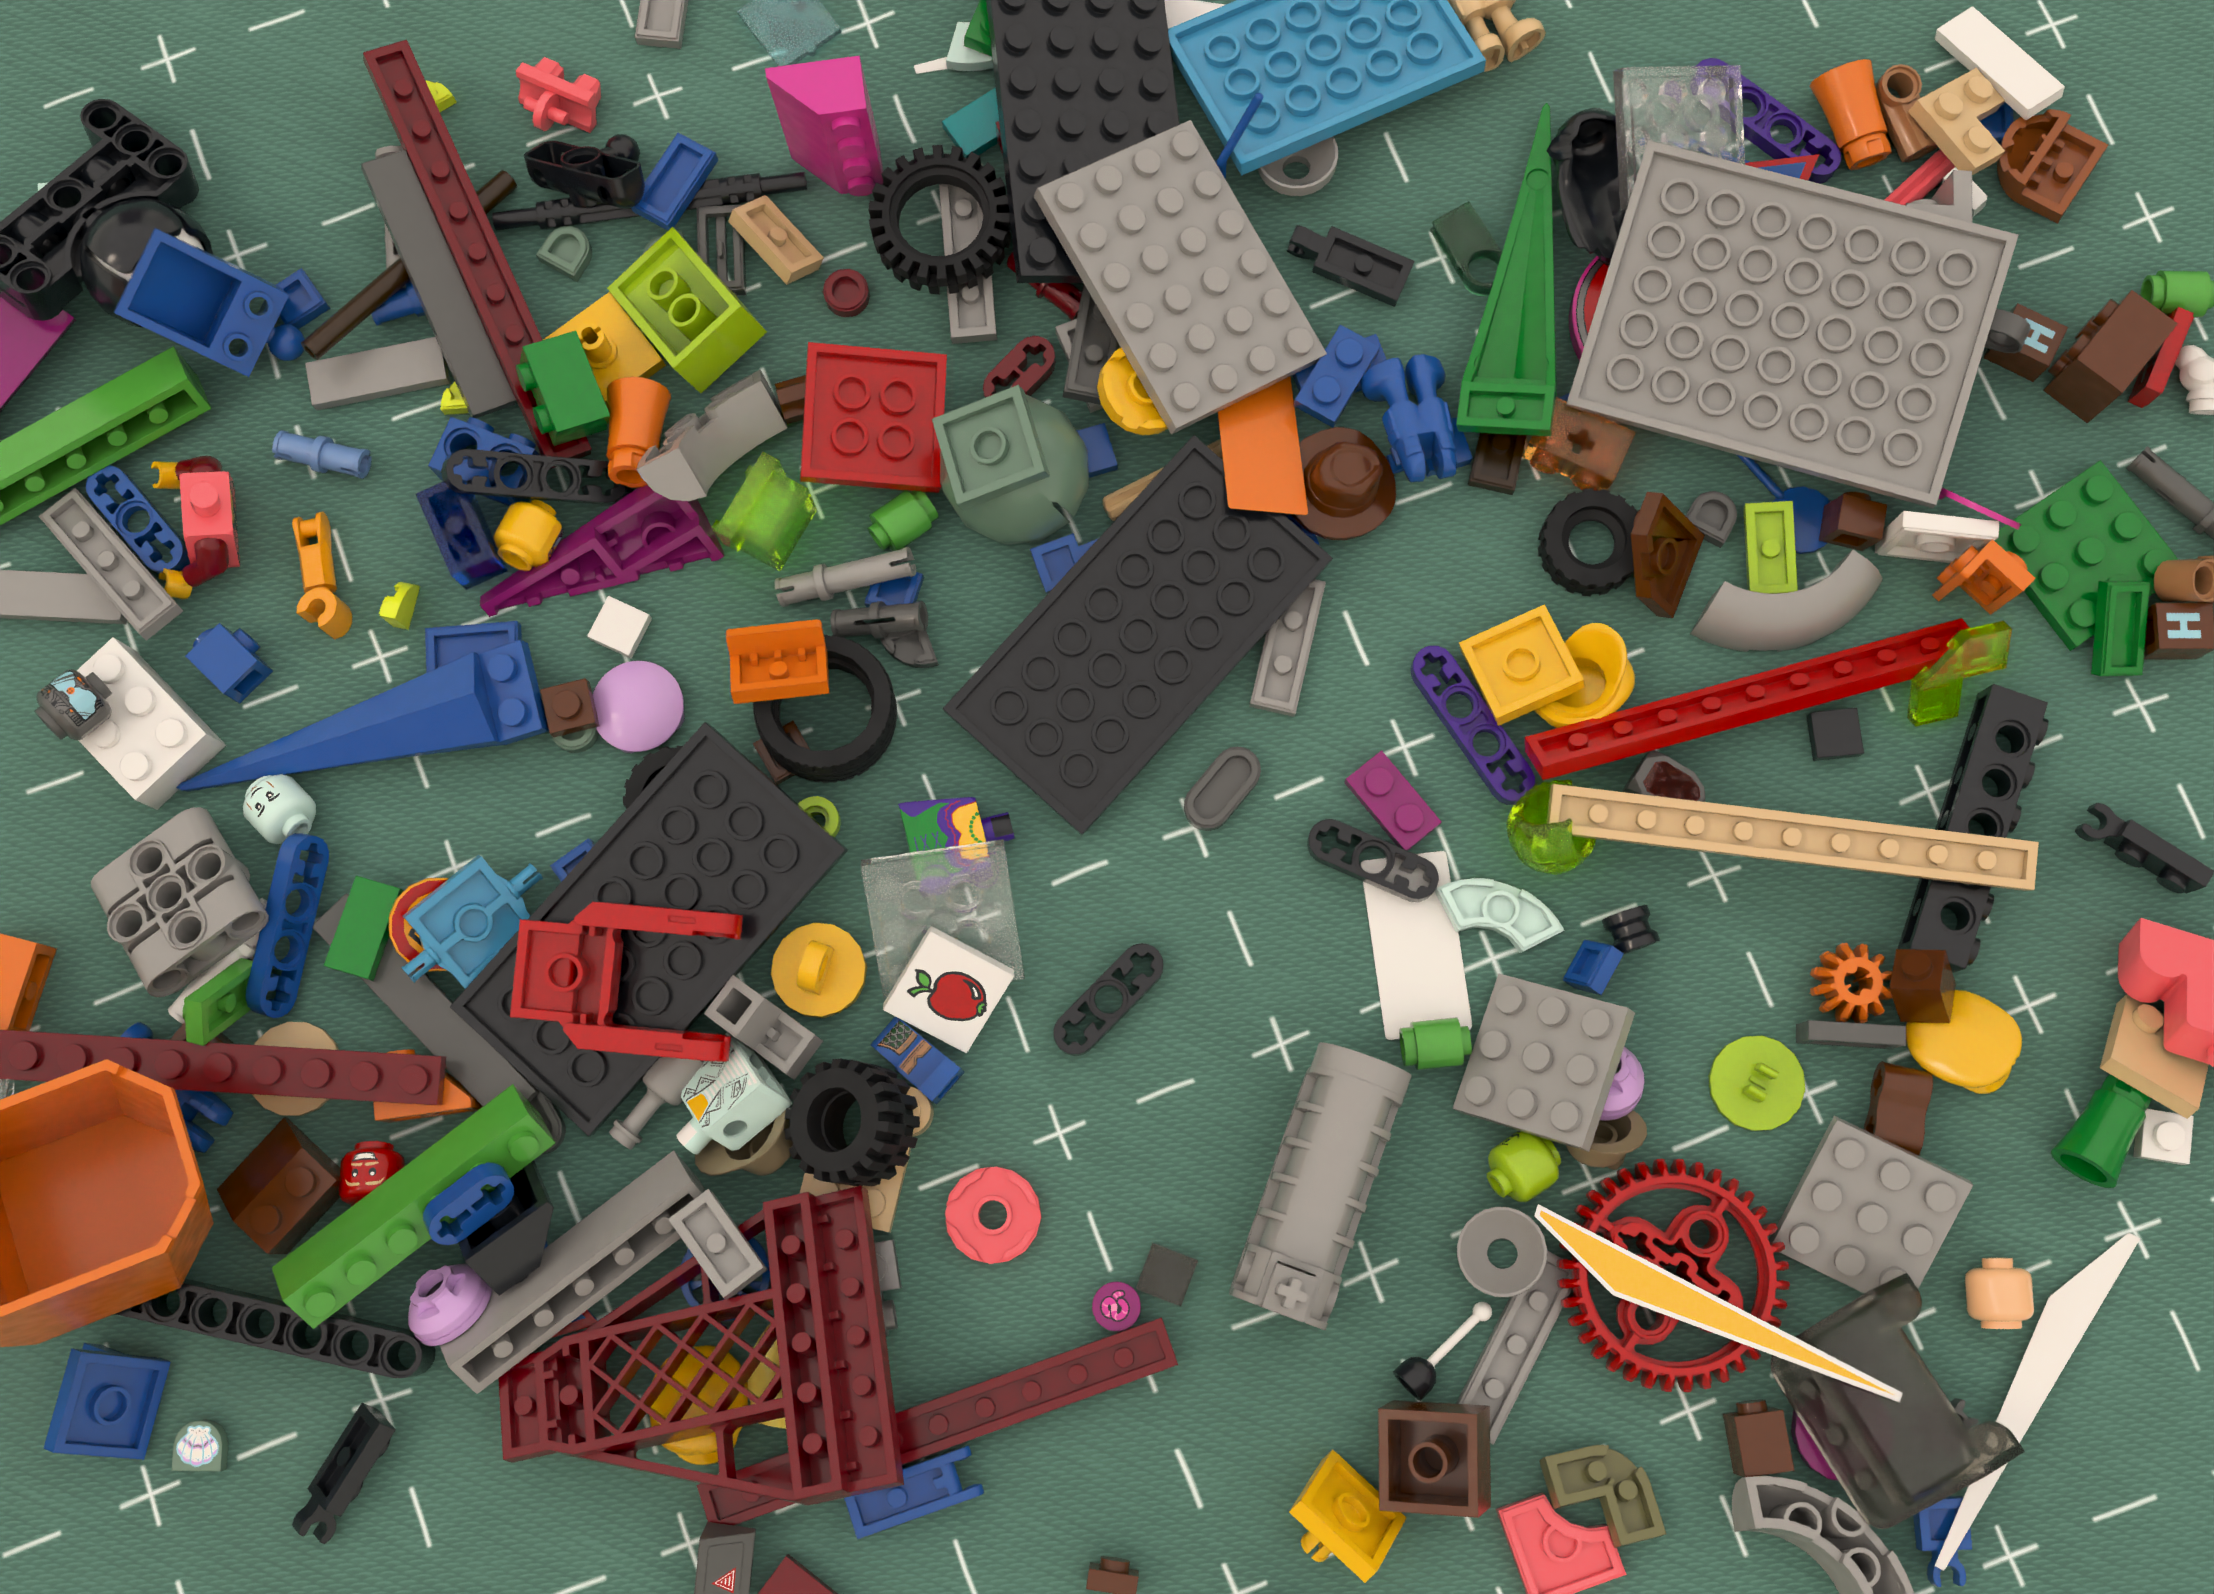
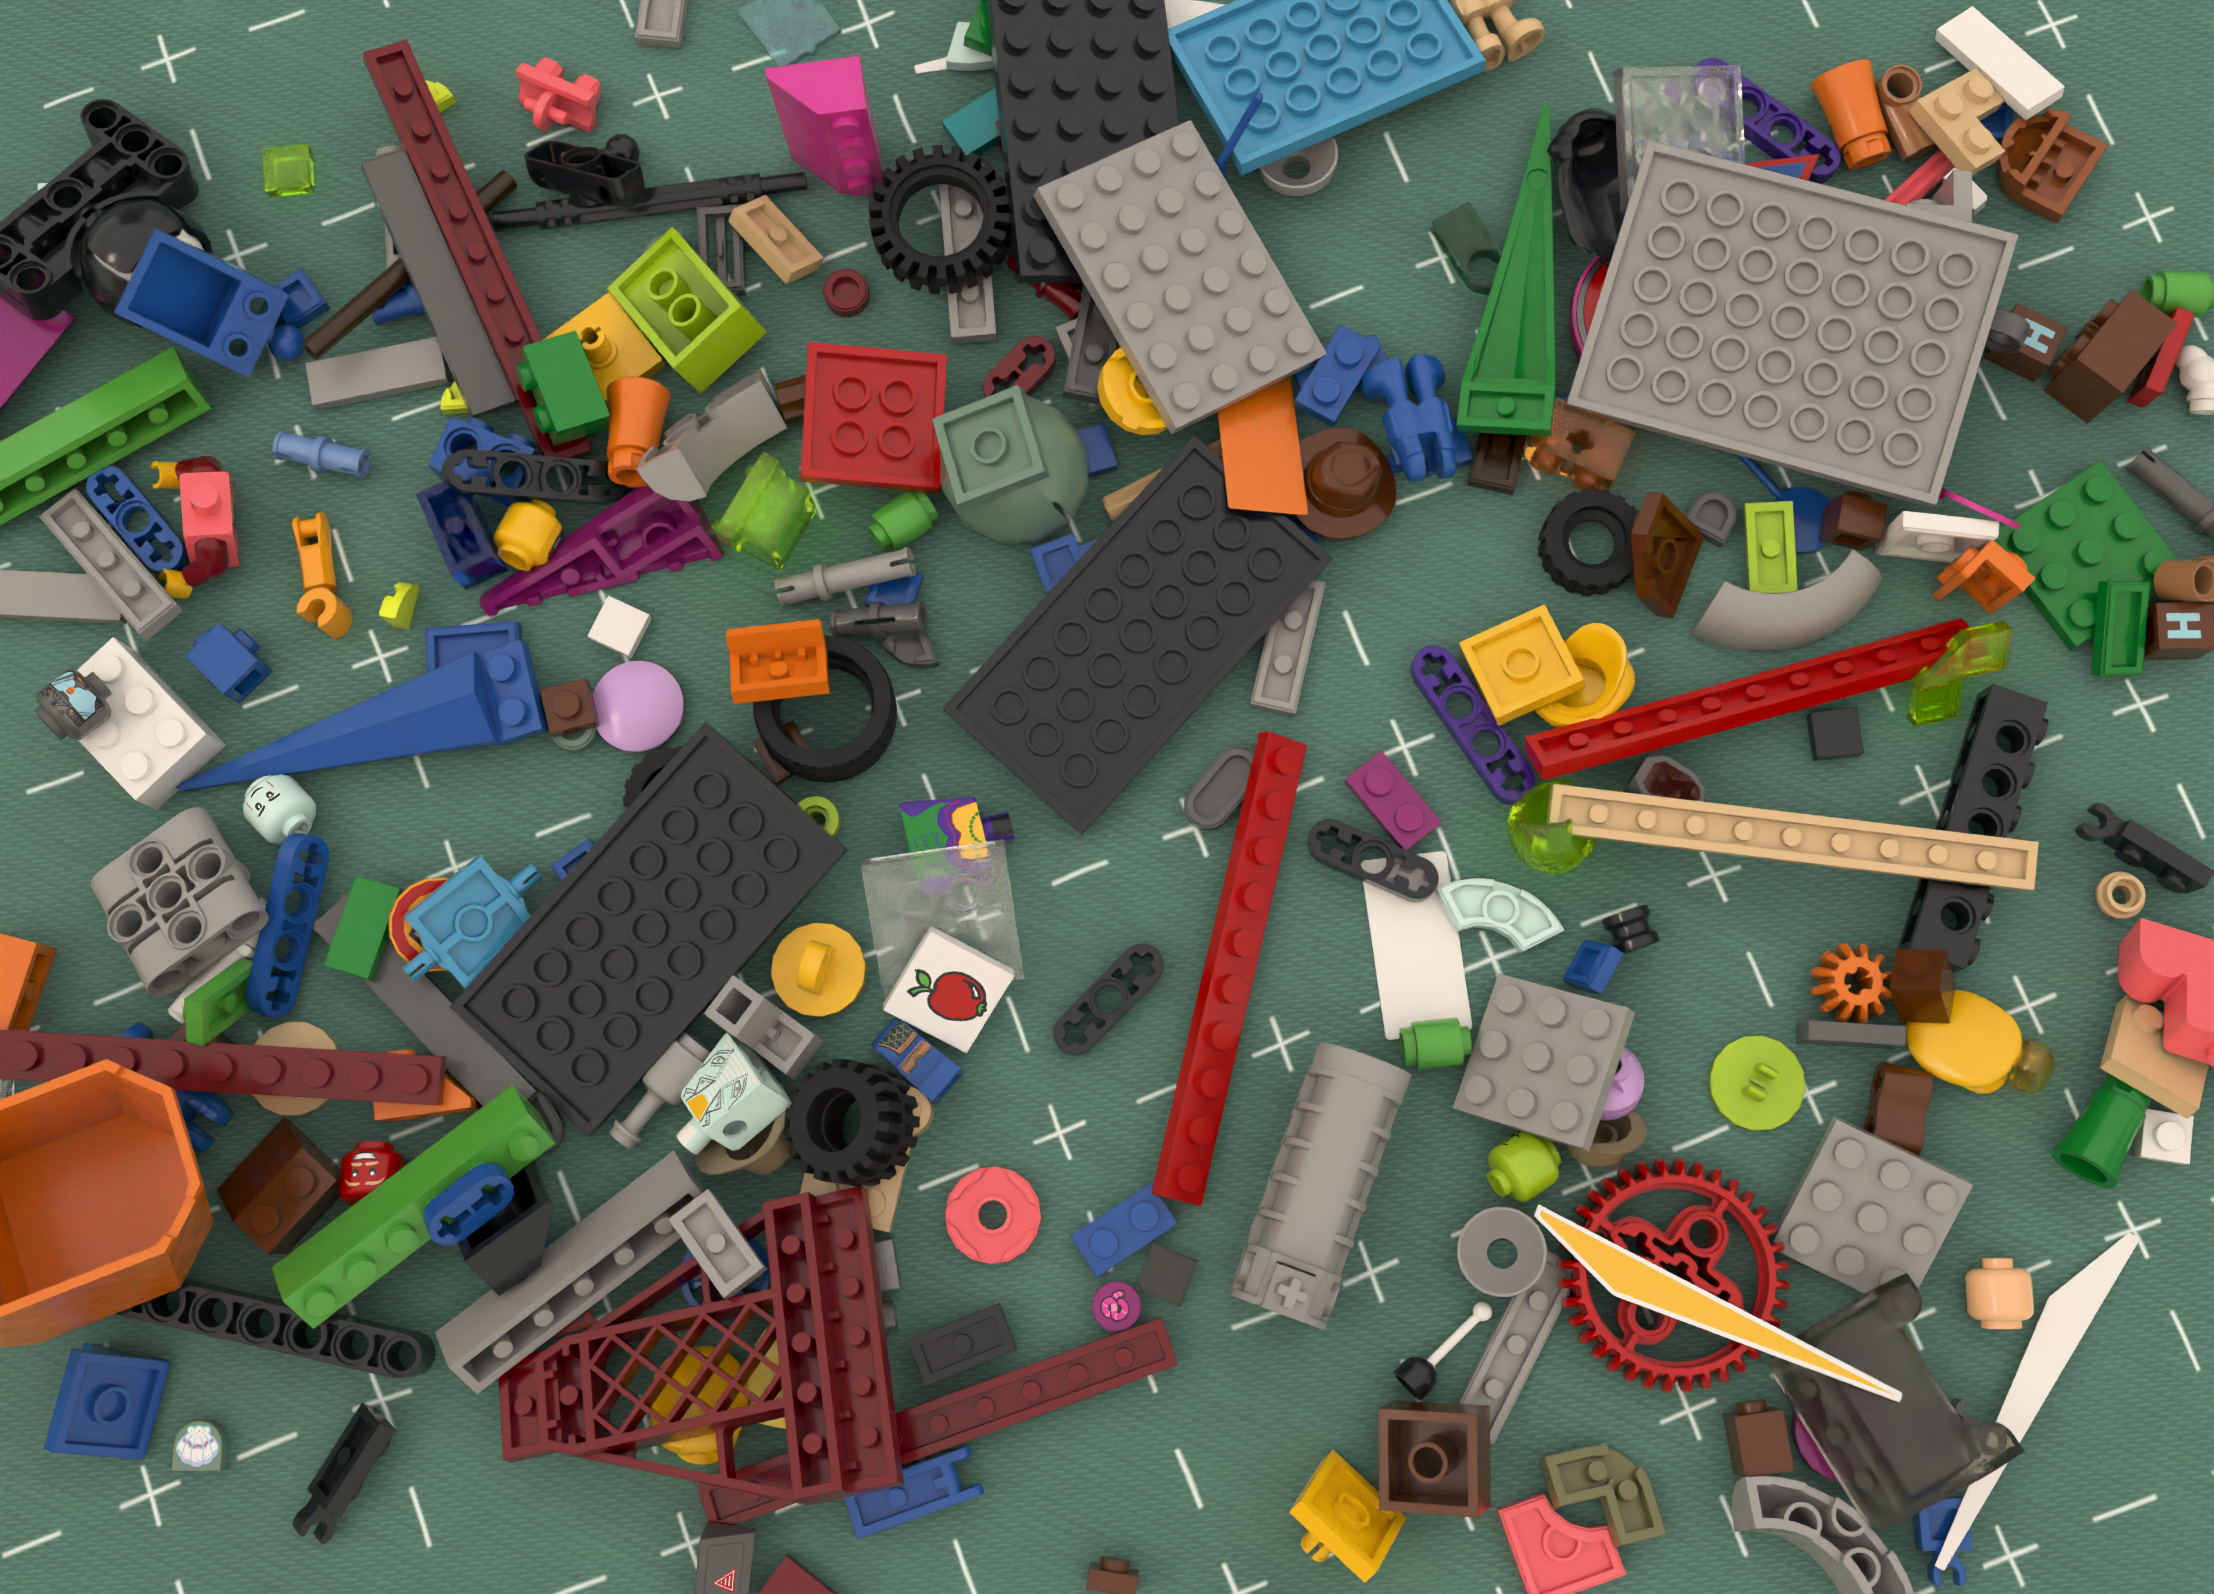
lavender piece [408,1264,492,1346] -> none
red plate [510,902,743,1062] -> none
sand green tile [536,226,592,282] -> none
blue tile [631,133,718,231] -> none
black plate [1287,225,1415,307] -> none
none -> clear neon green tile [262,144,314,197]
none -> black plate [908,1303,1017,1386]
none -> blue plate [1070,1183,1178,1277]
none -> red plate [1151,731,1307,1206]
none -> clear yellow piece [2002,1040,2056,1094]
none -> tan plate [2095,871,2146,919]

